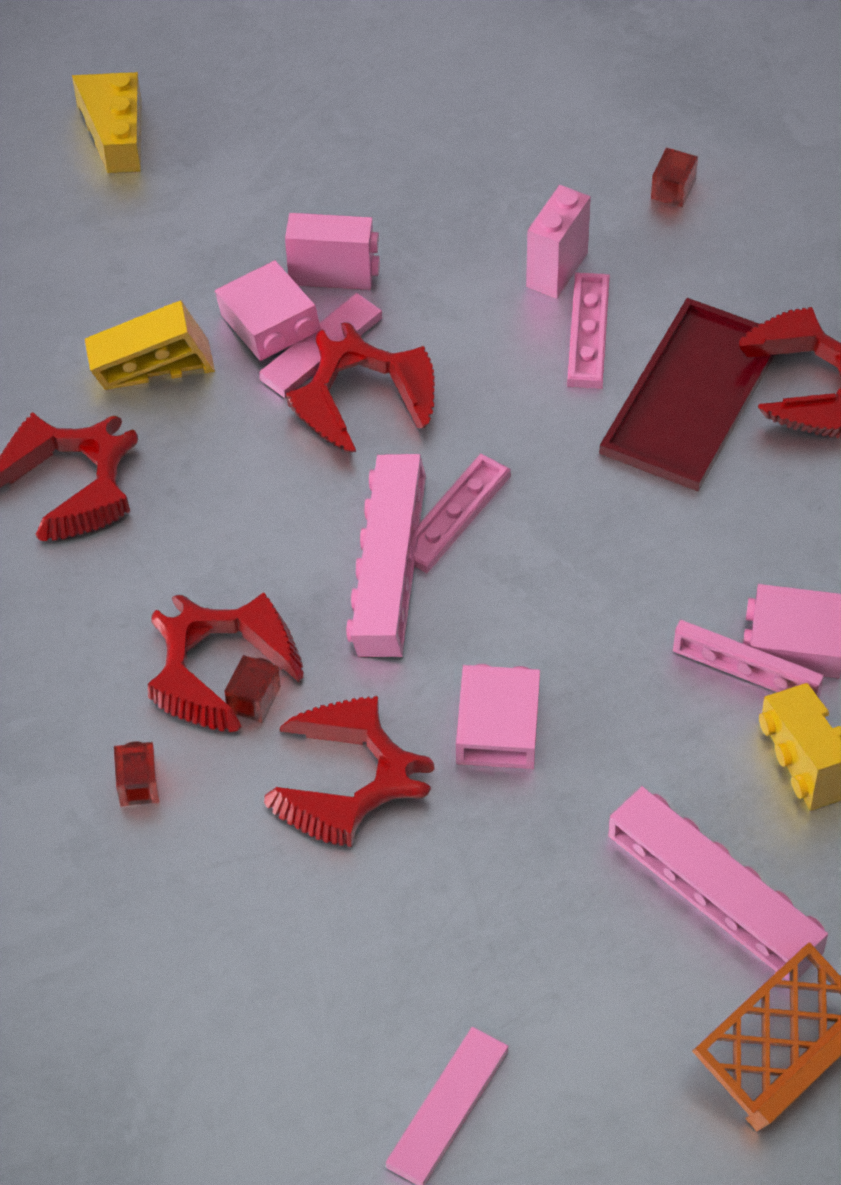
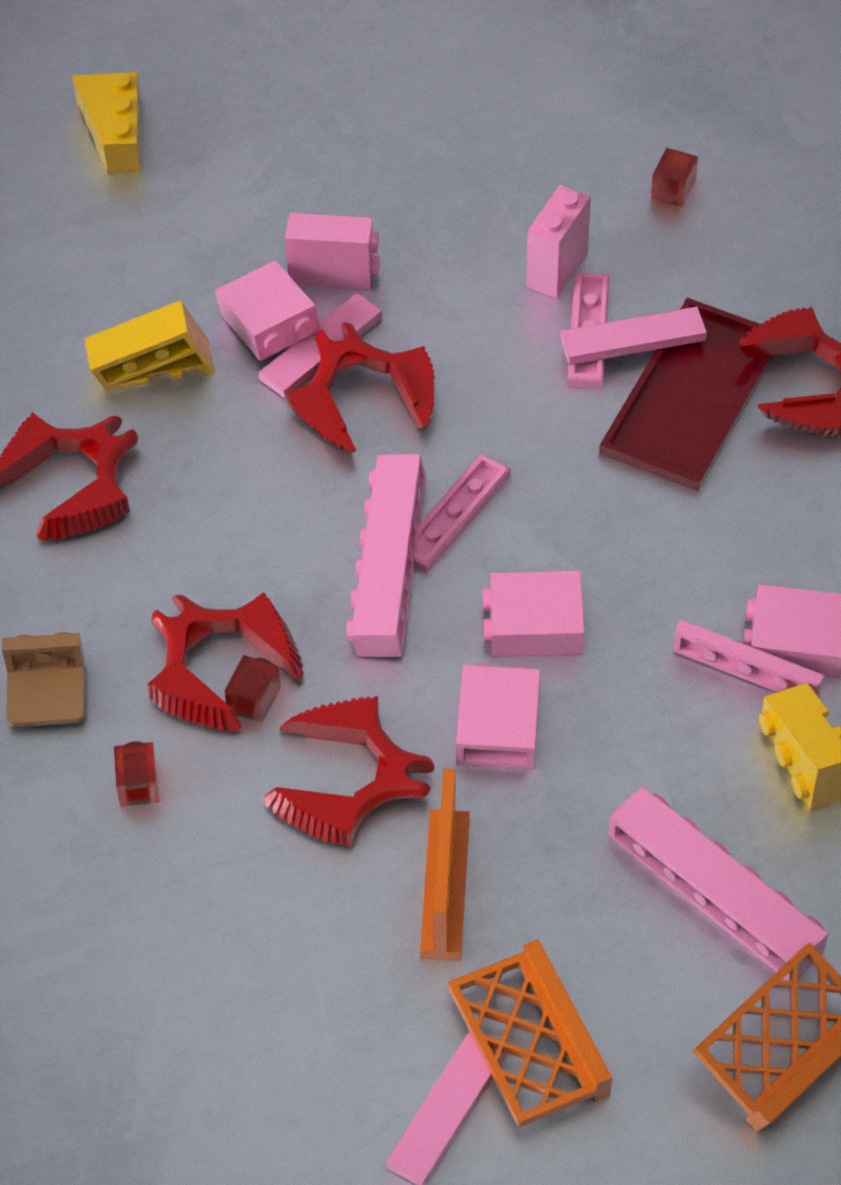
none -> medium nougat bracket [2,632,85,727]
none -> orange fence [420,769,470,961]
none -> orange fence [448,939,613,1128]
none -> bright pink brick [482,571,585,657]
none -> bright pink tile [560,307,707,365]

